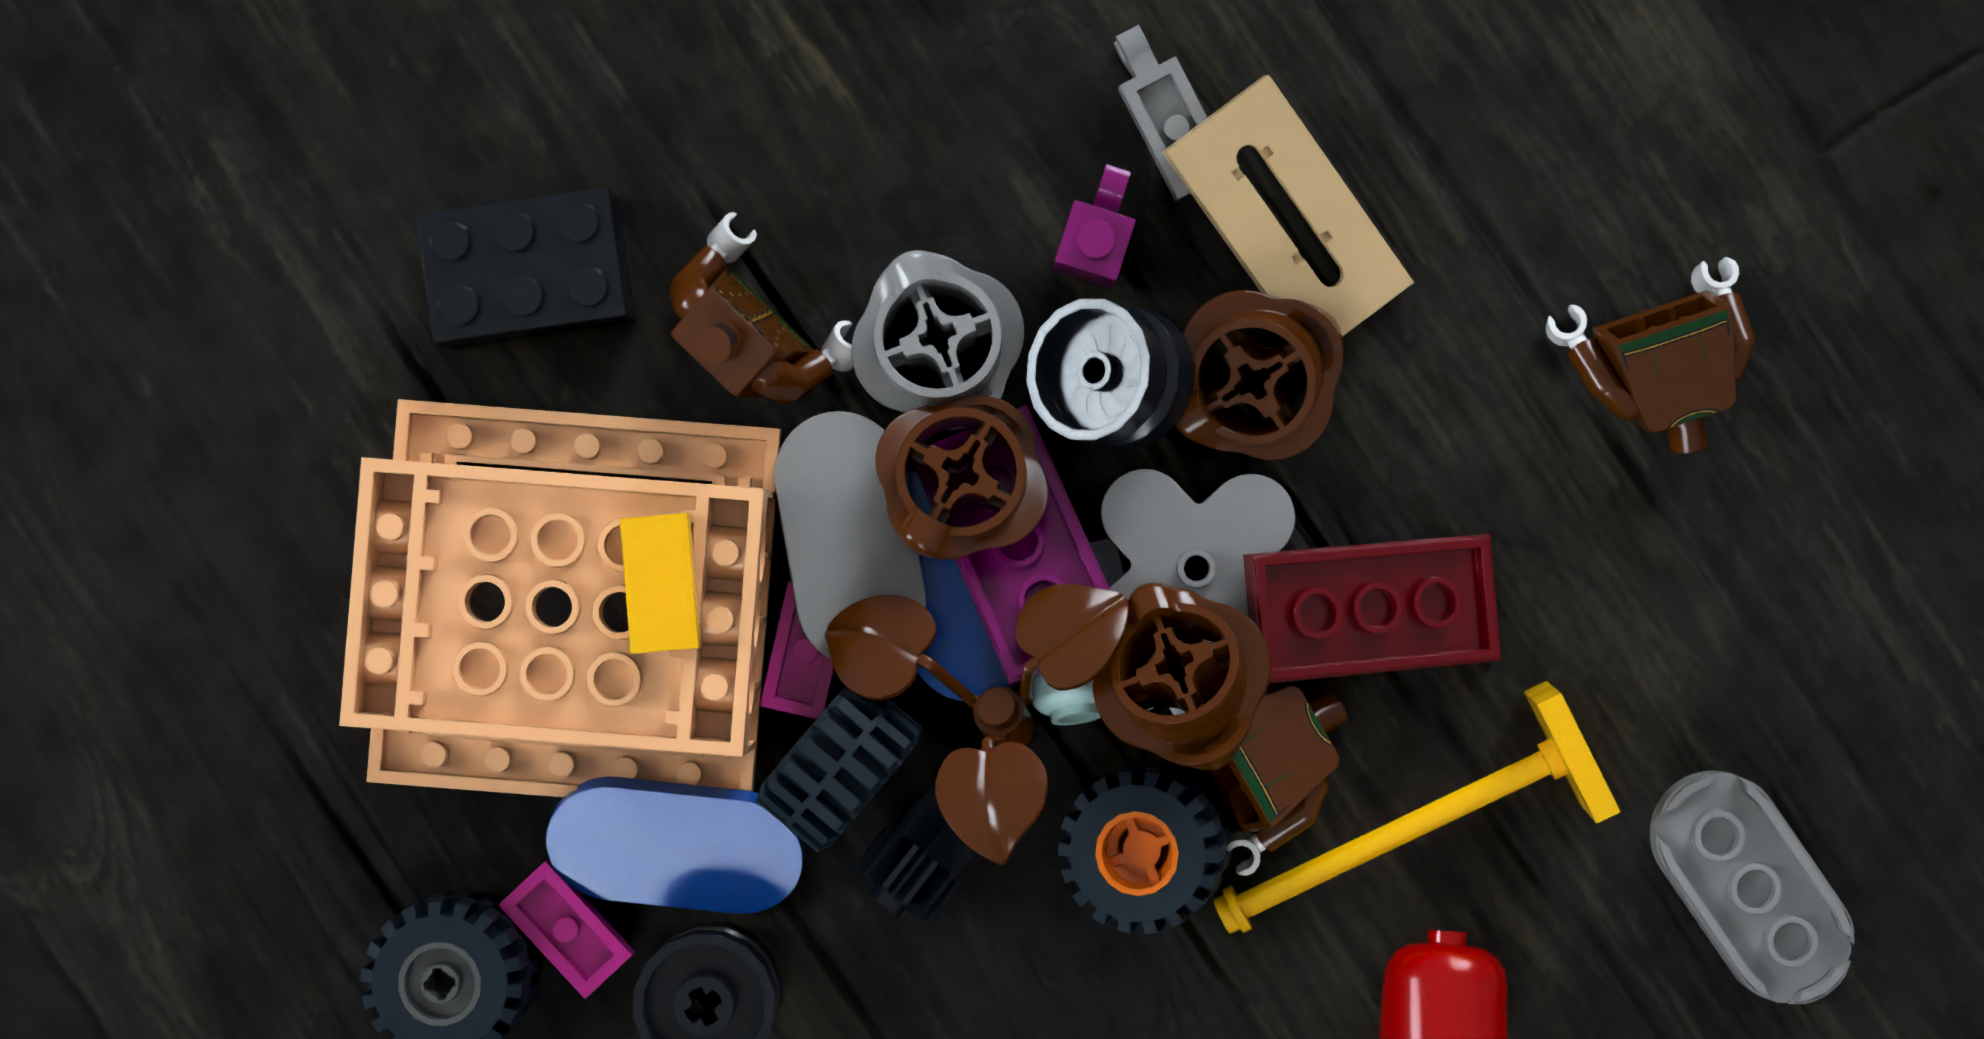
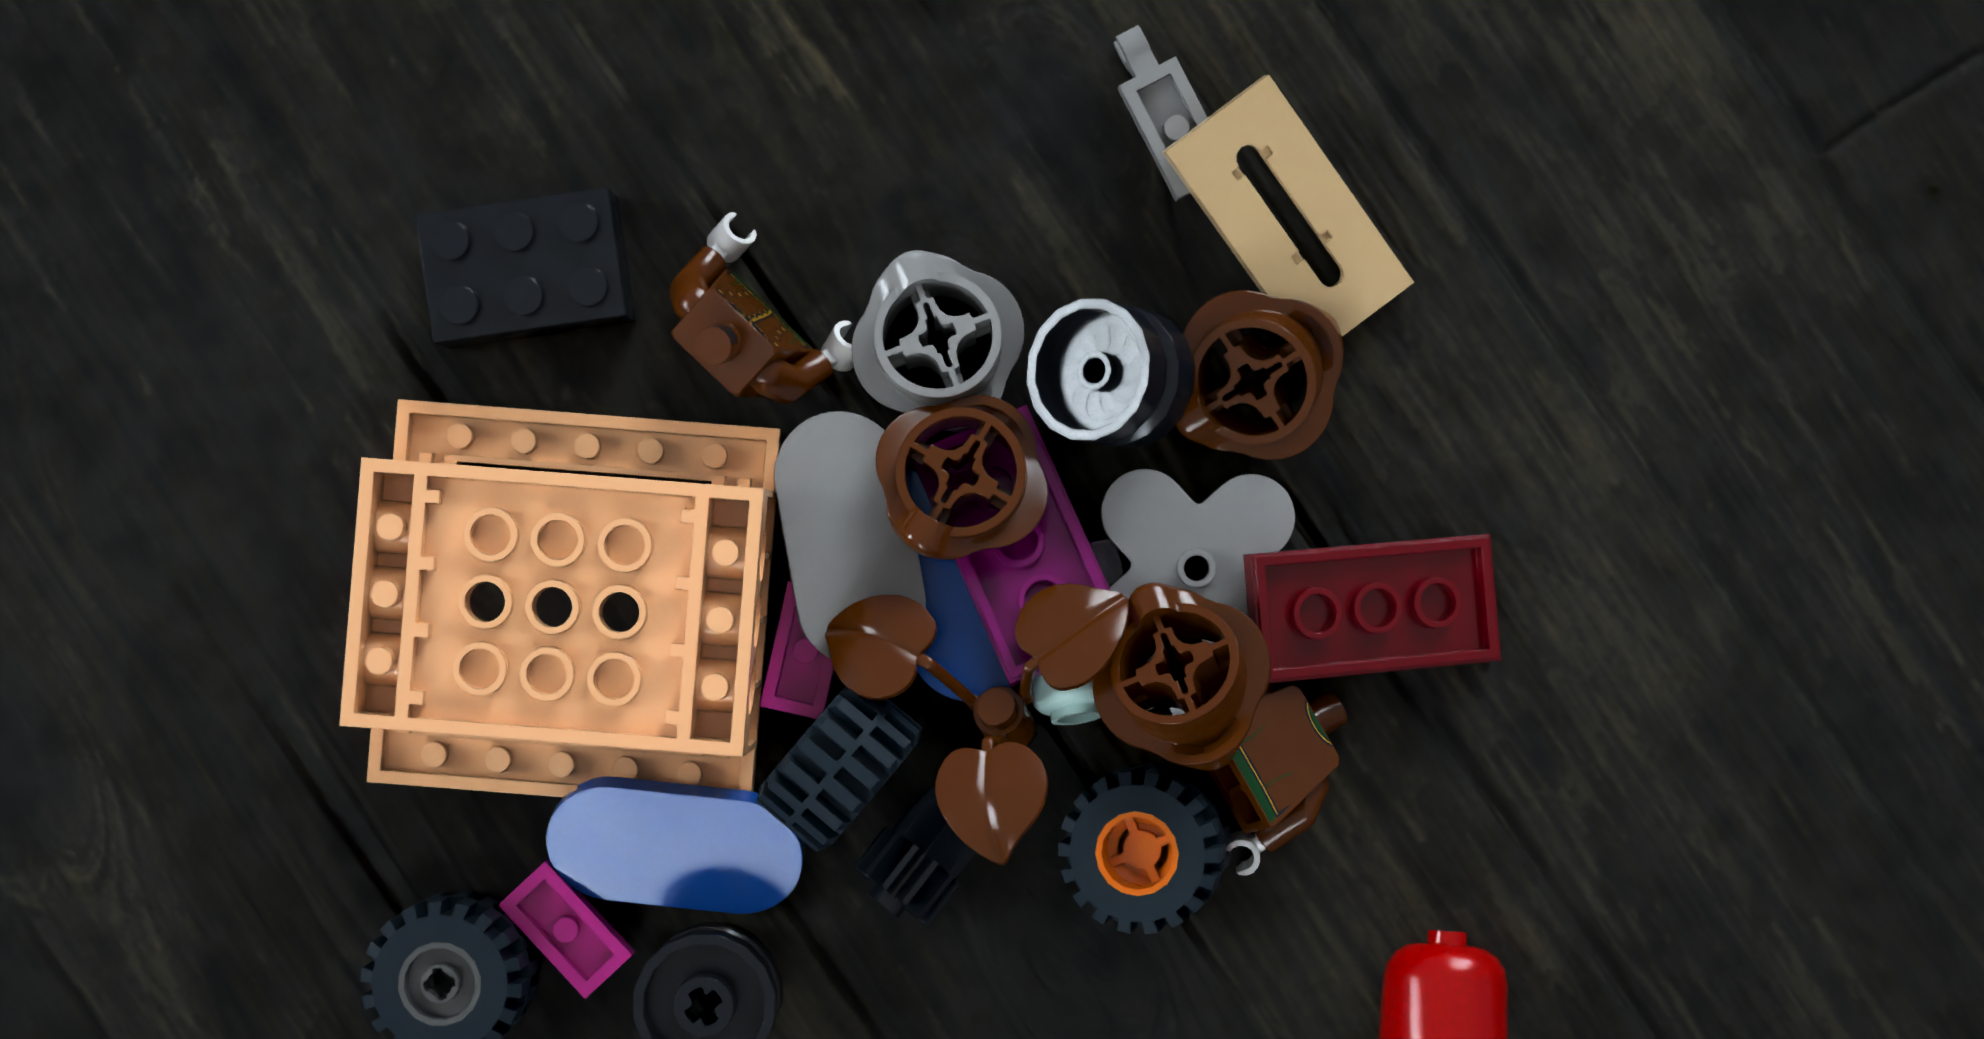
yellow tile [620,513,701,654] -> none
magenta brick [1053,164,1136,289] -> none
yellow tile [1213,681,1621,934] -> none
reddish brown torso [1545,257,1755,454] -> none
light grey tile [1650,771,1854,1004] -> none

